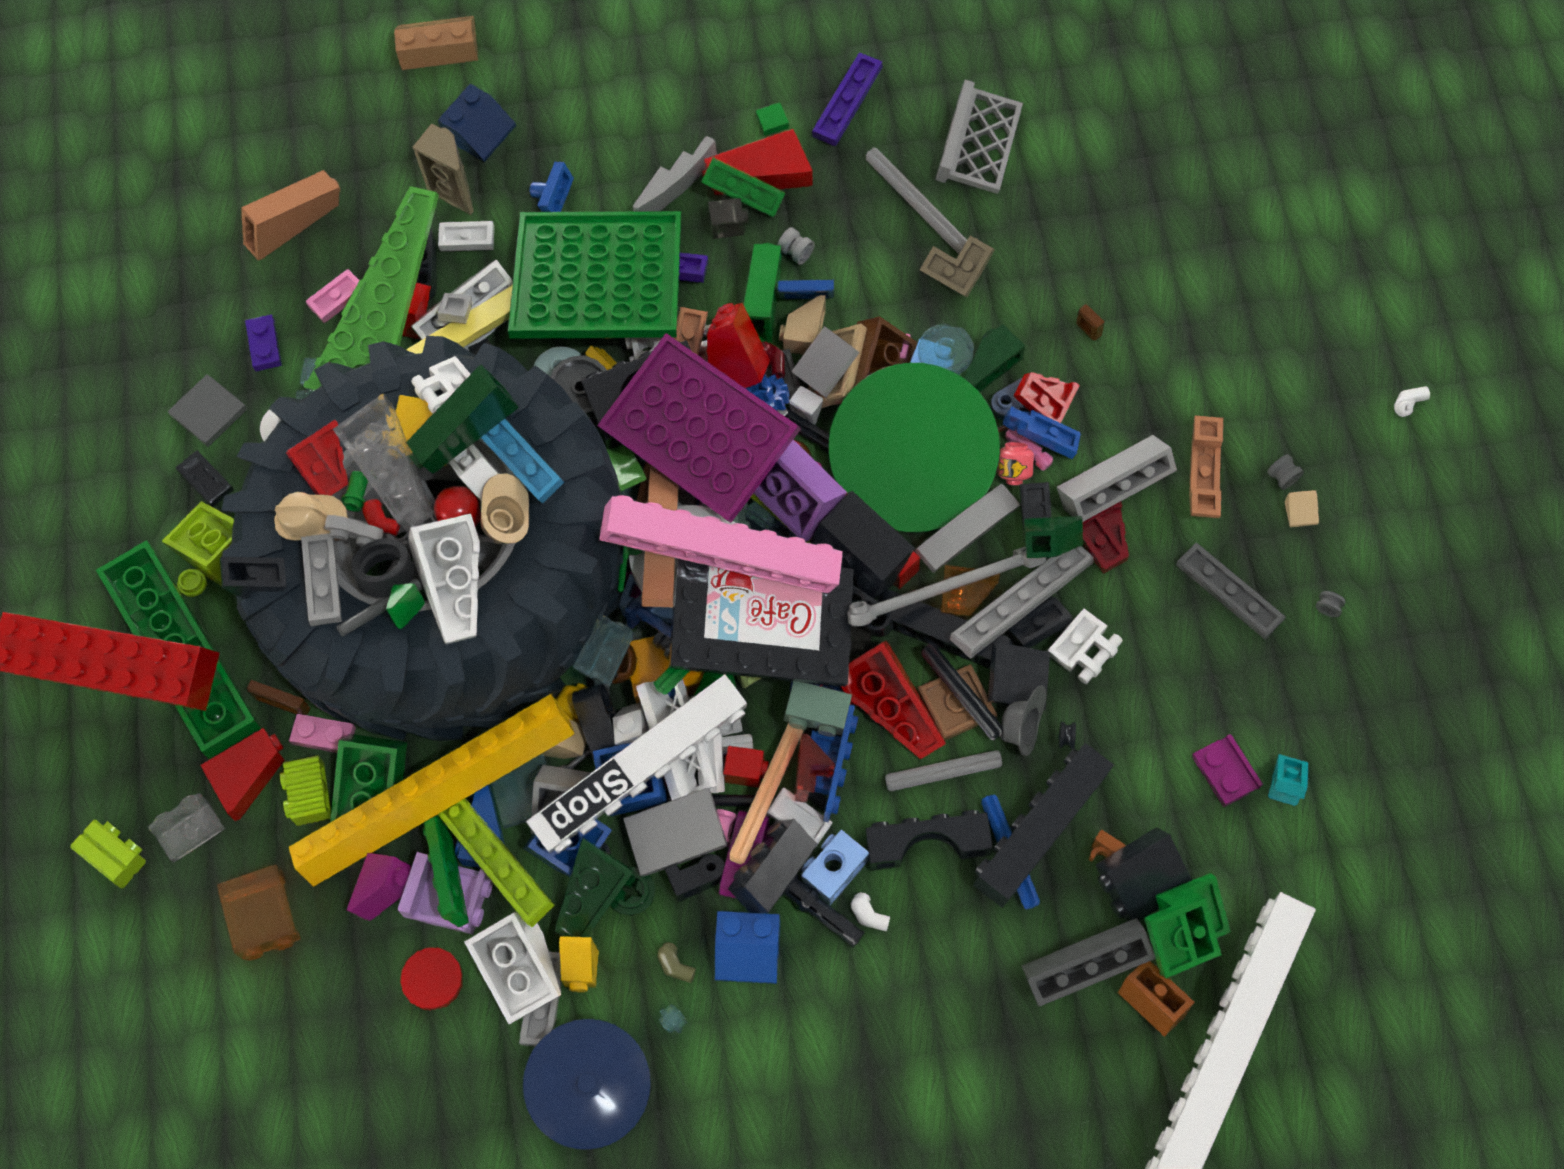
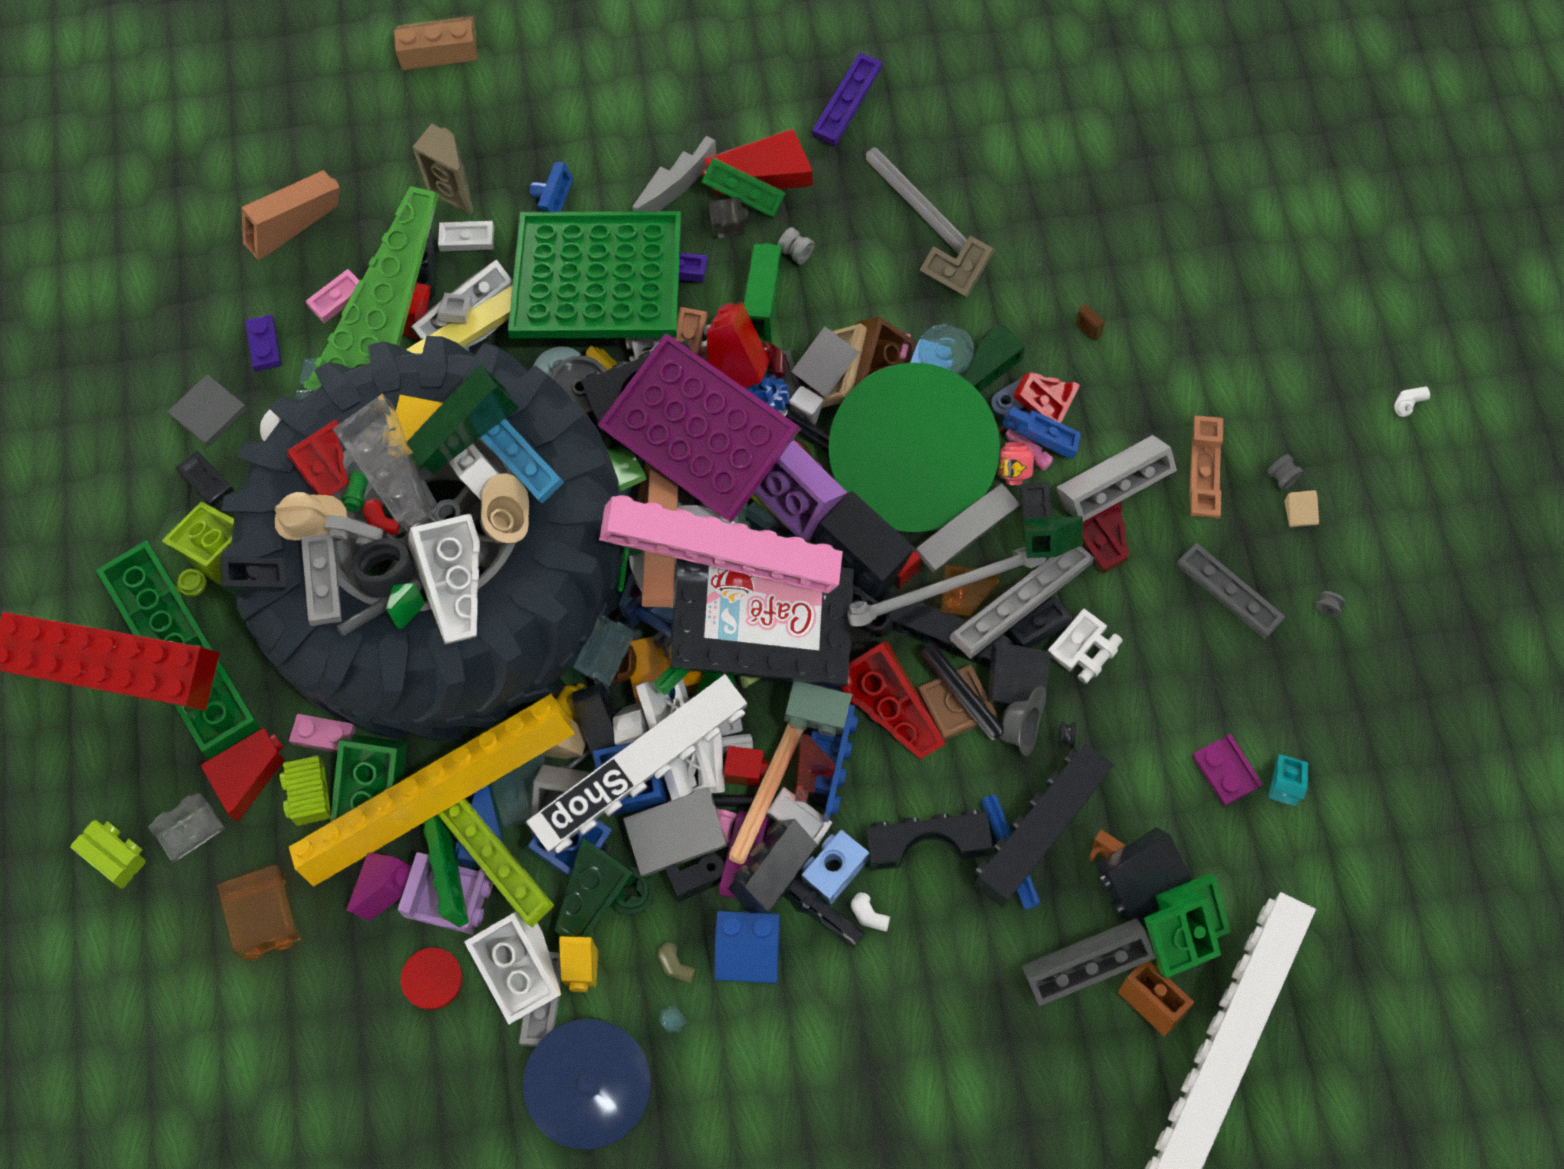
reddish brown tile [247,680,311,715] -> none
white plate [411,356,470,414] -> none
red hair [434,486,481,527] -> none
dark blue slope [438,84,516,162] -> none
green tile [755,102,789,136] -> none
blue tile [778,280,834,299] -> none
tan slope [779,295,826,355] -> none
light grey axle [885,750,1002,791] -> none
light grey fence [935,80,1023,194] -> none

